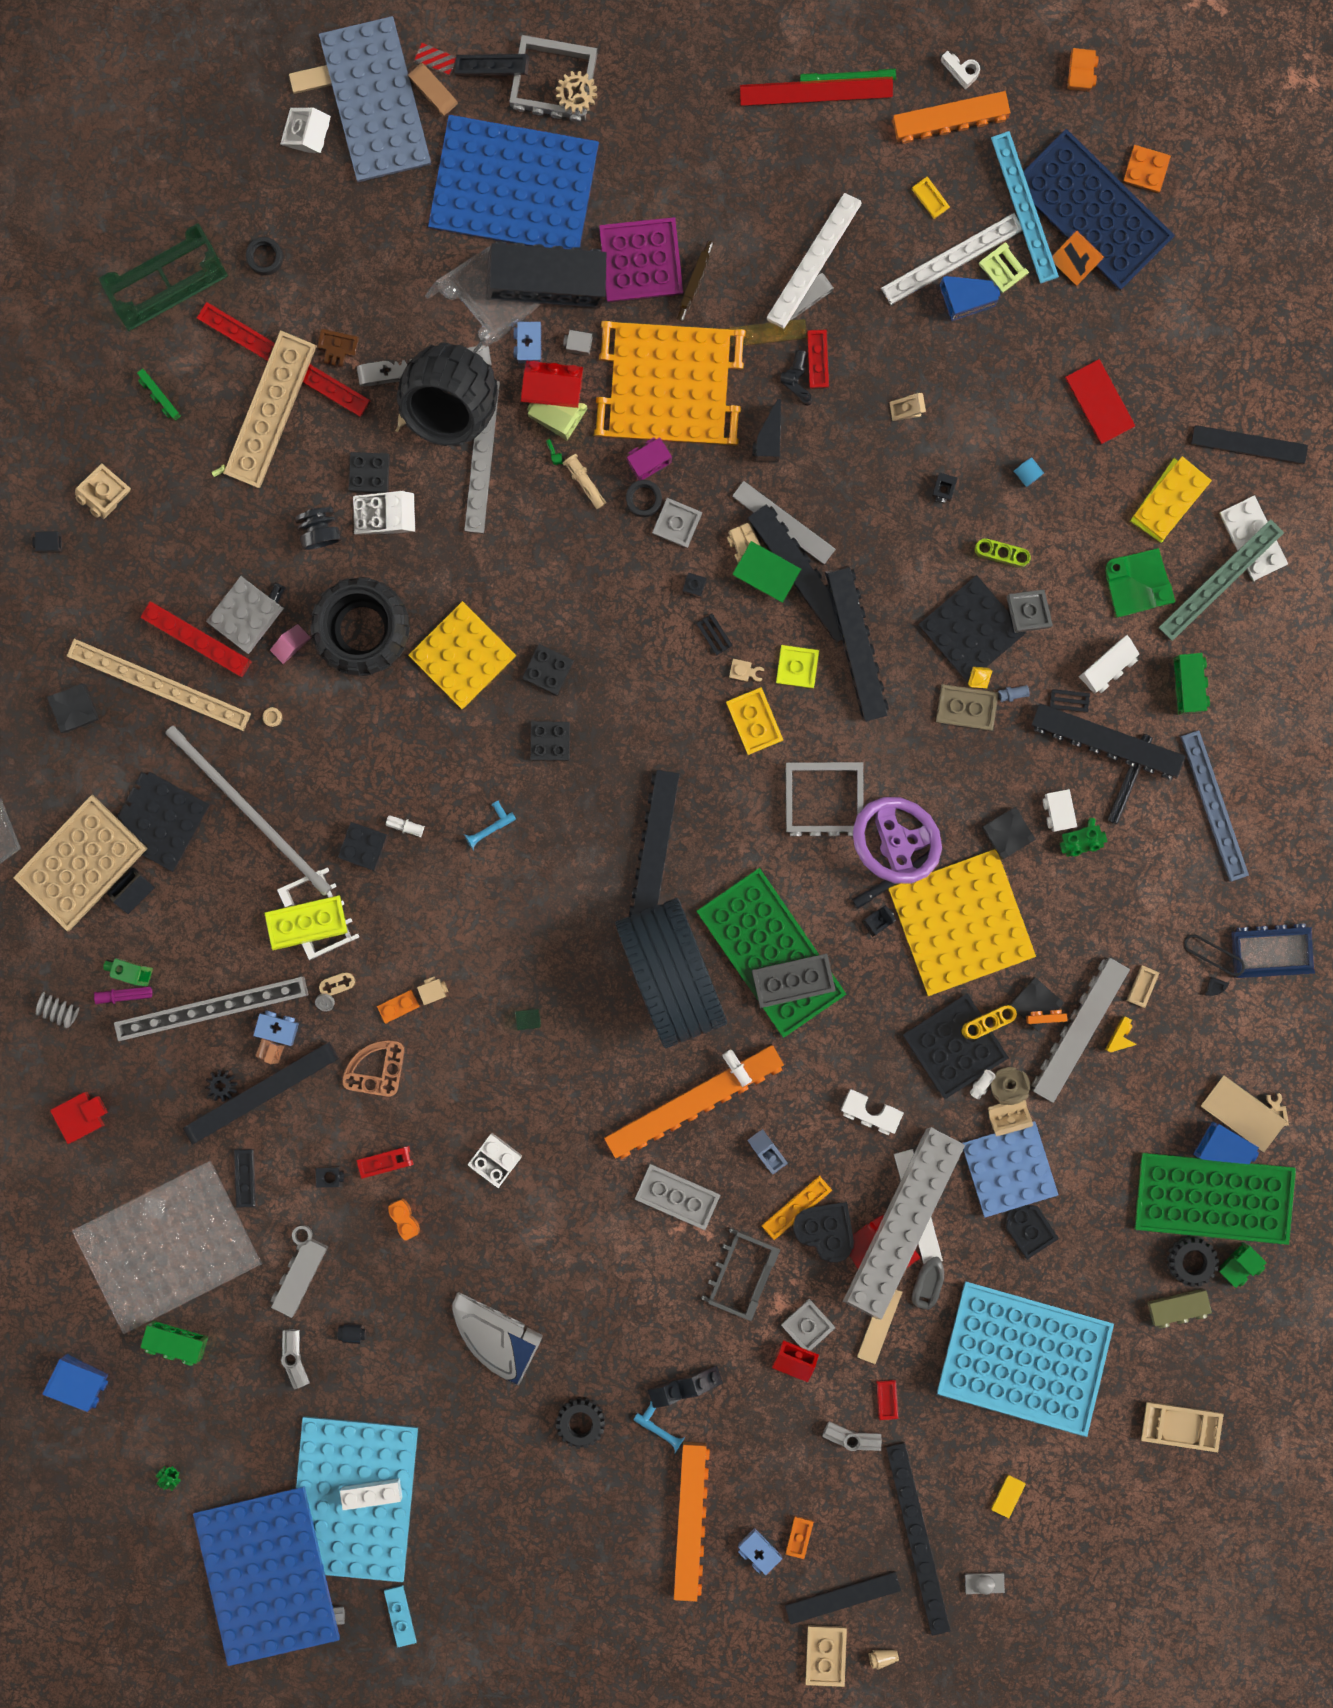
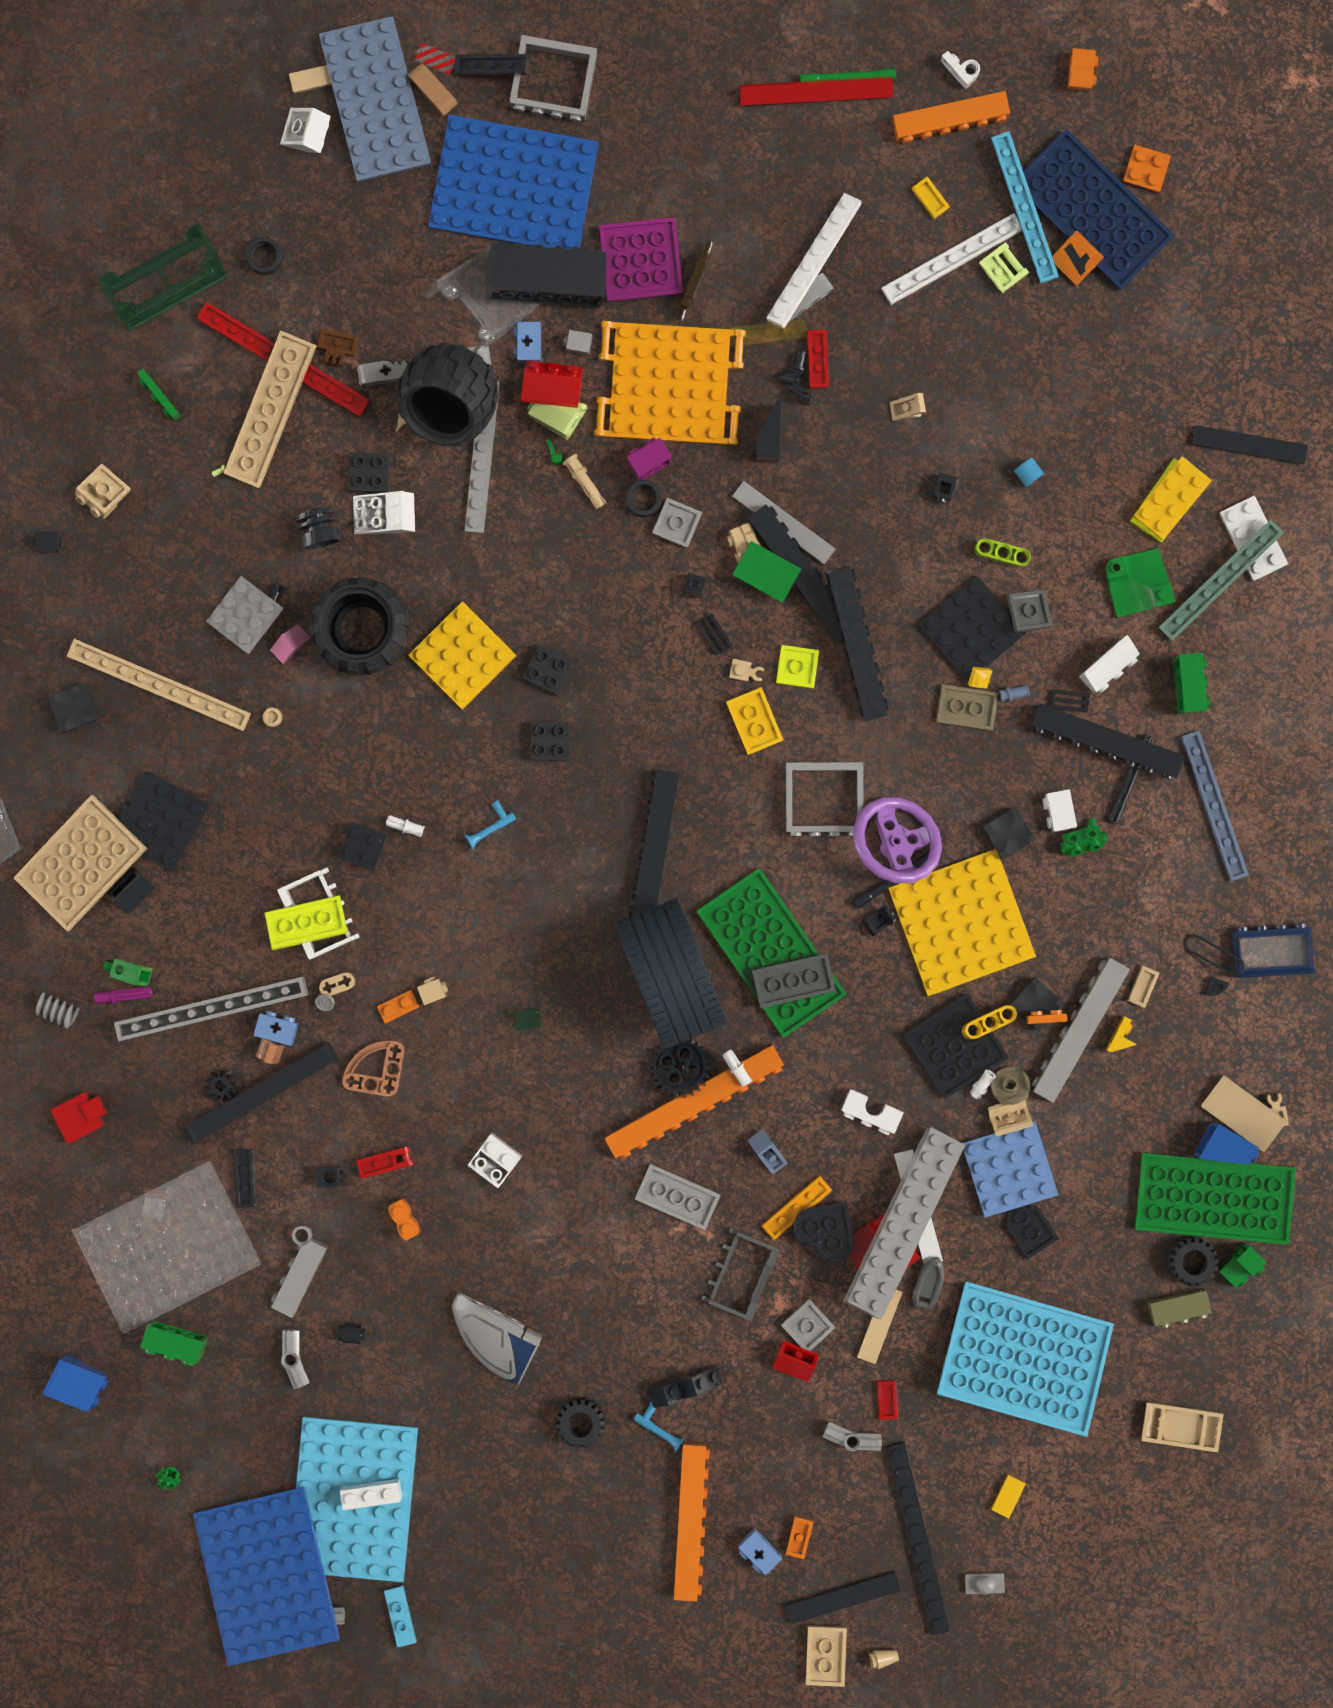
red brick [140,601,252,678] -> none
light grey piece [165,726,332,896] -> none
tan gear [556,71,597,114] -> none
blue slope [940,276,1000,321] -> none
red tile [1065,359,1135,445] -> none
none -> black gear [649,1038,712,1099]

